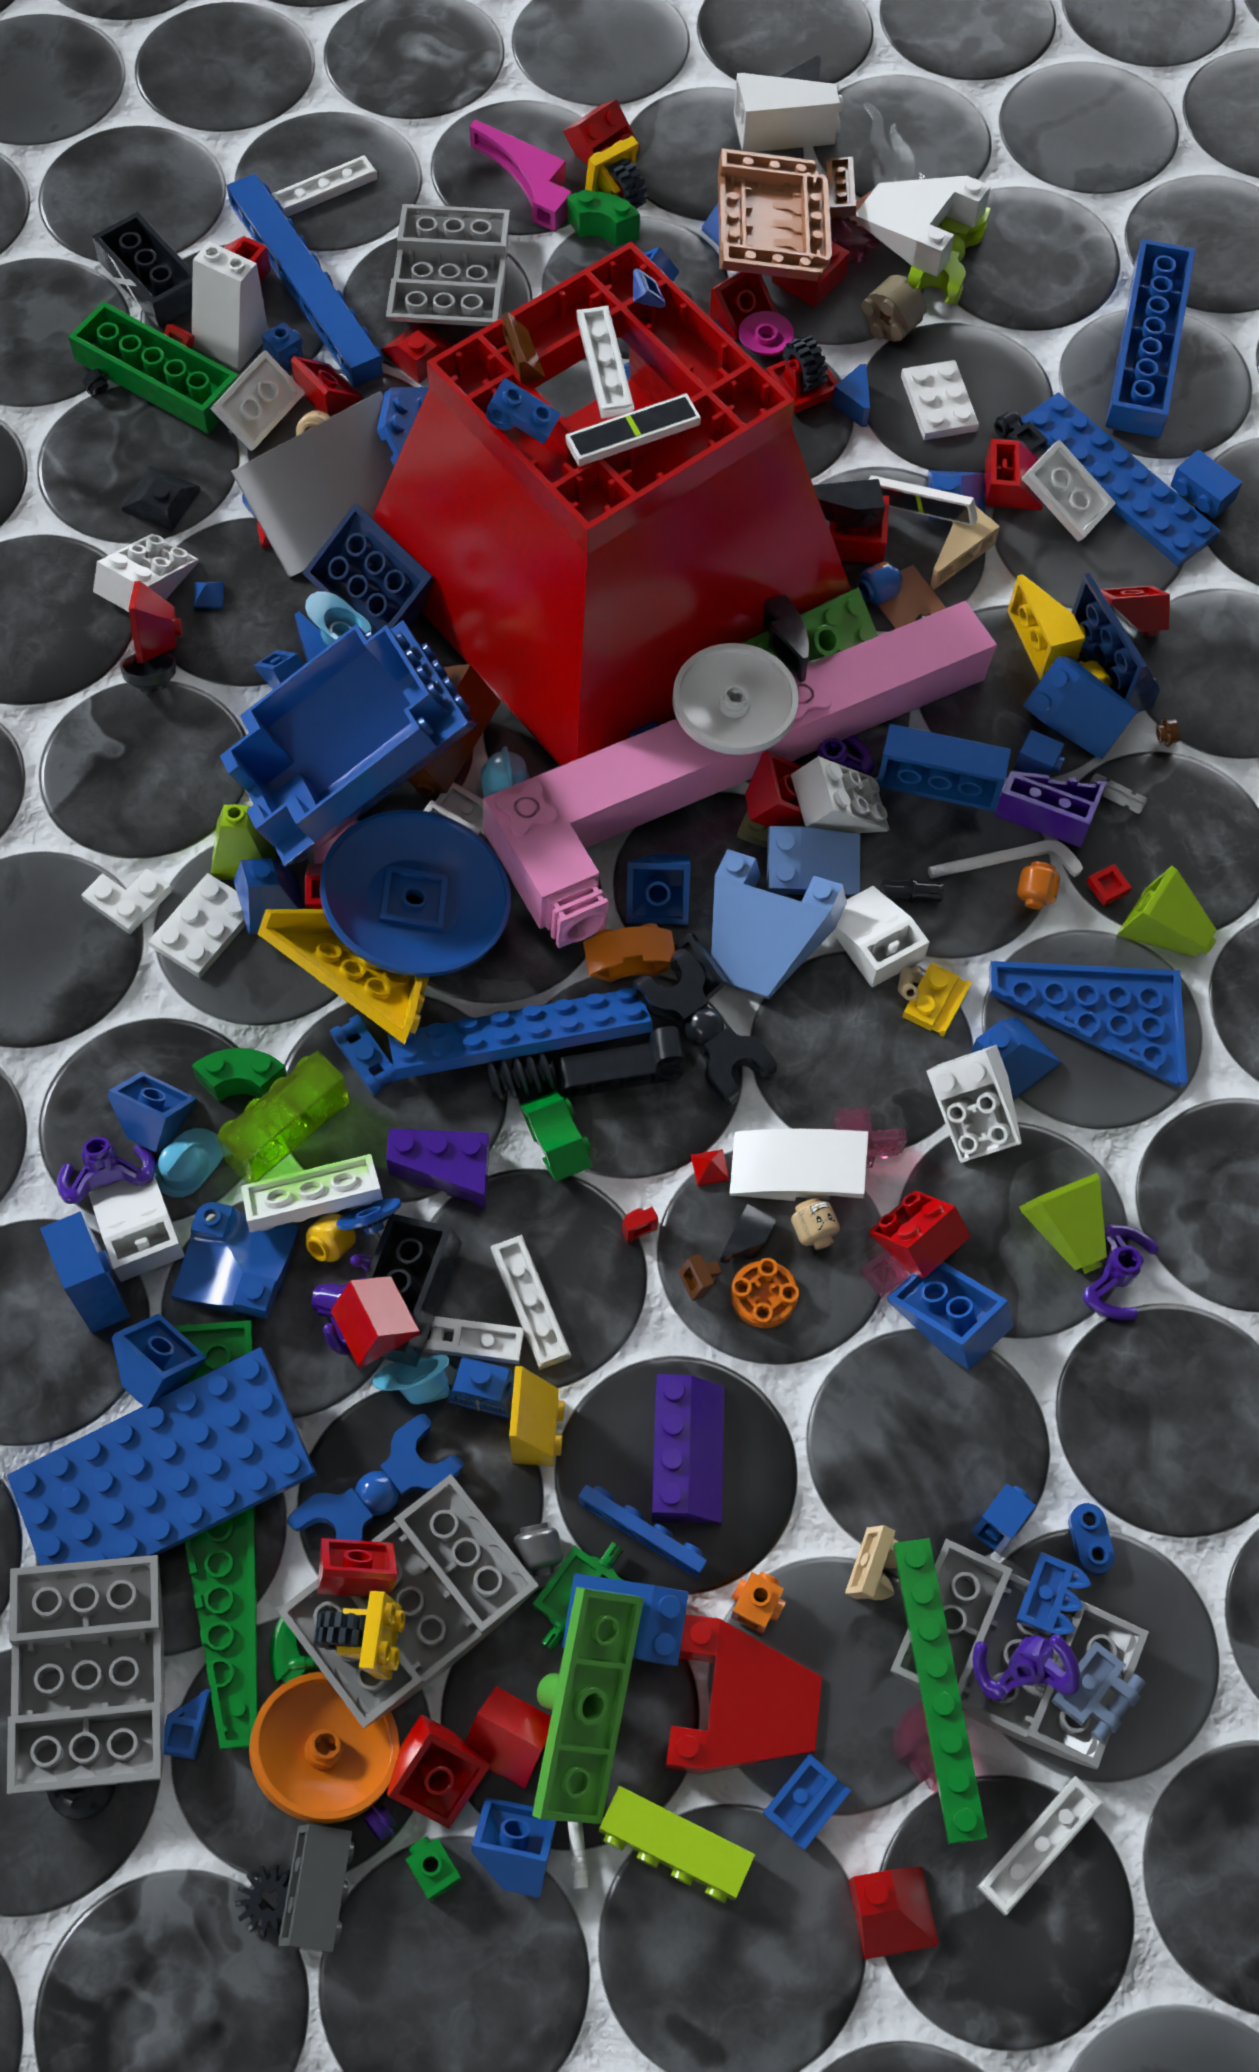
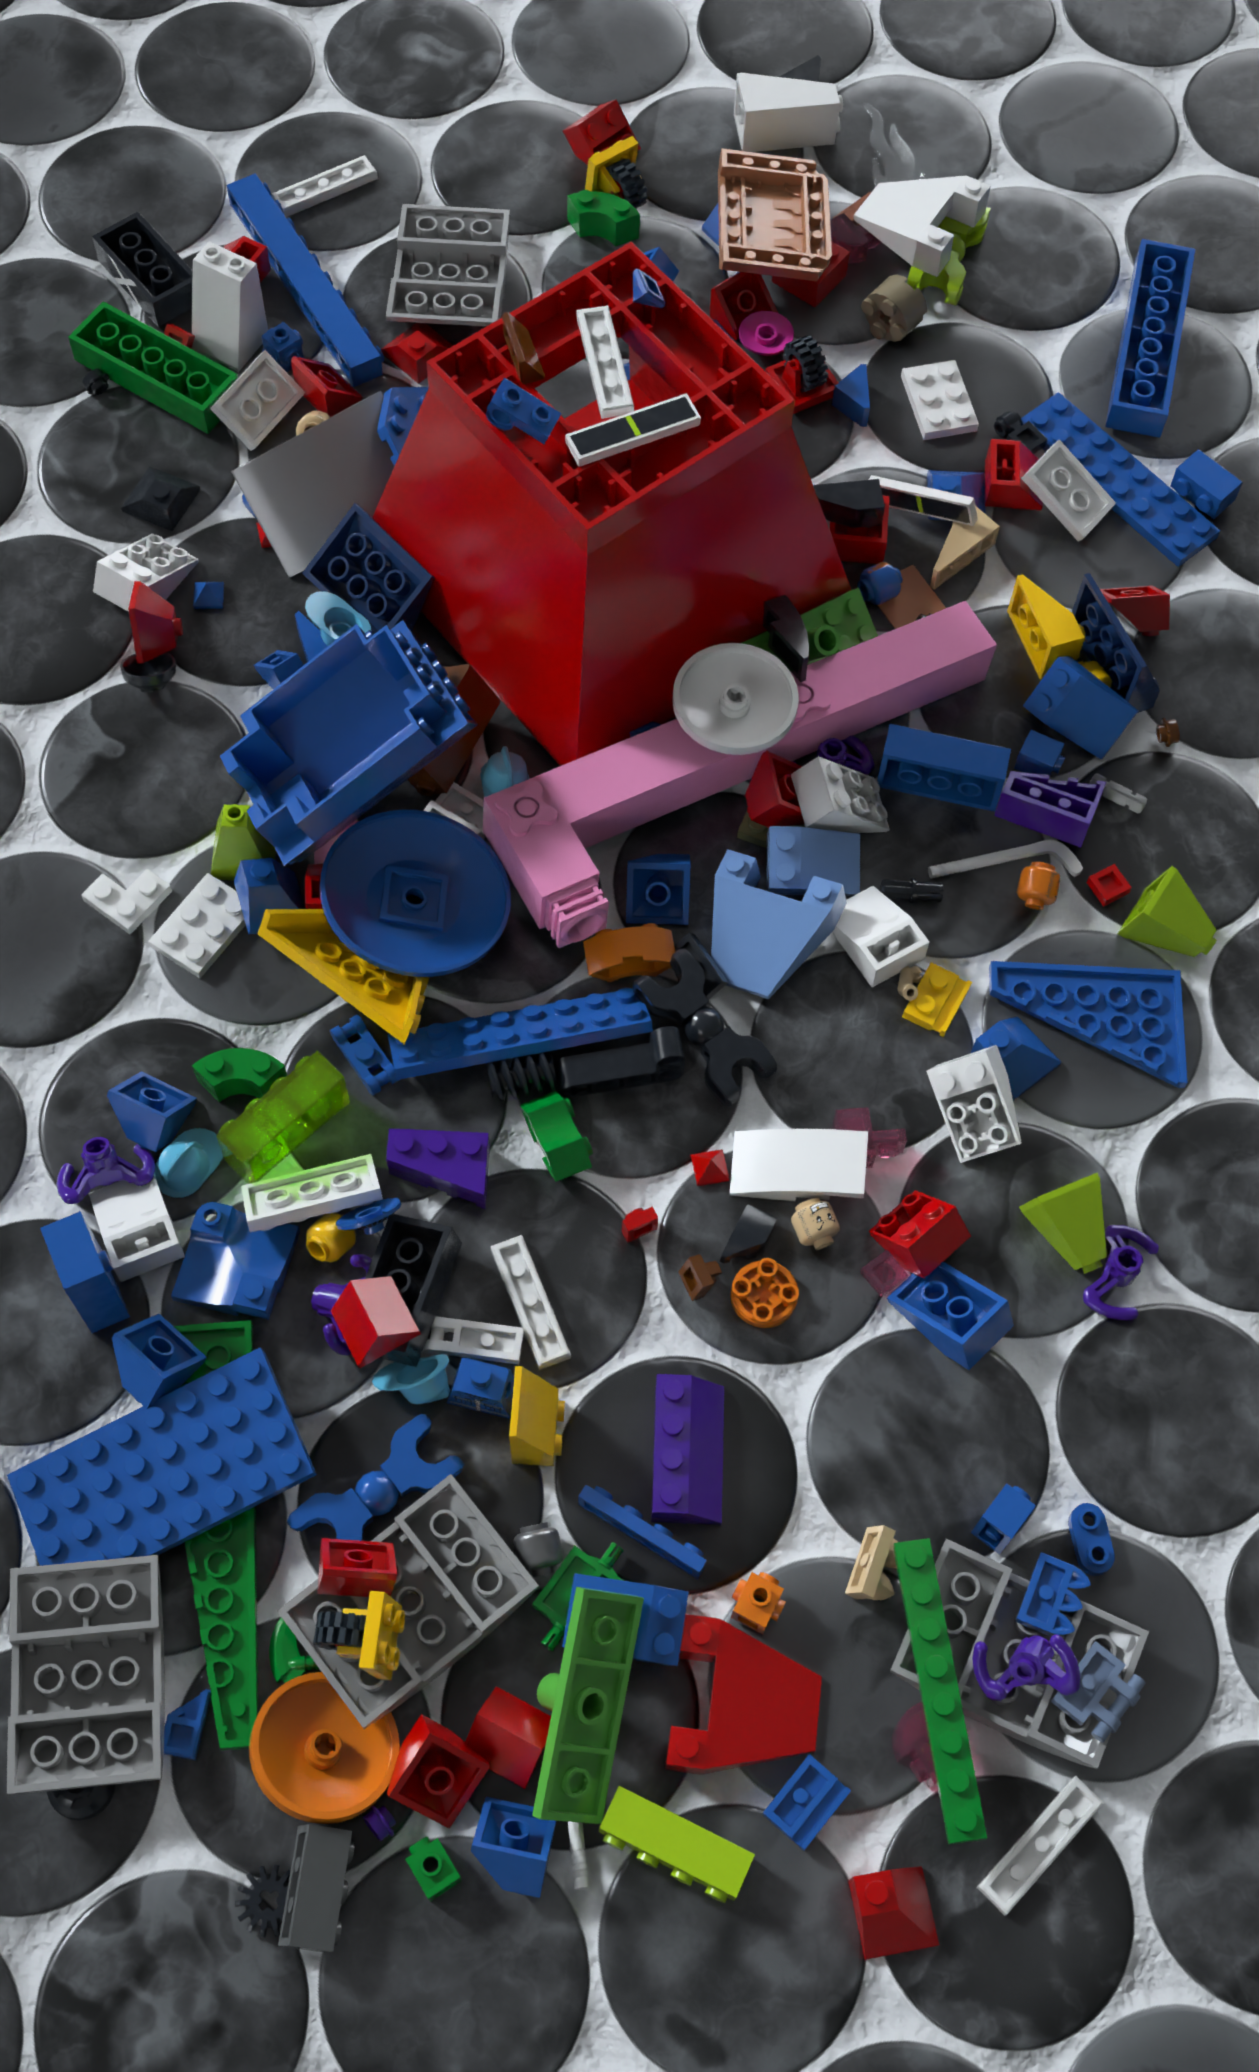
dark pink arch [470,119,572,232] -> none
reddish brown plate [826,156,856,220] -> none

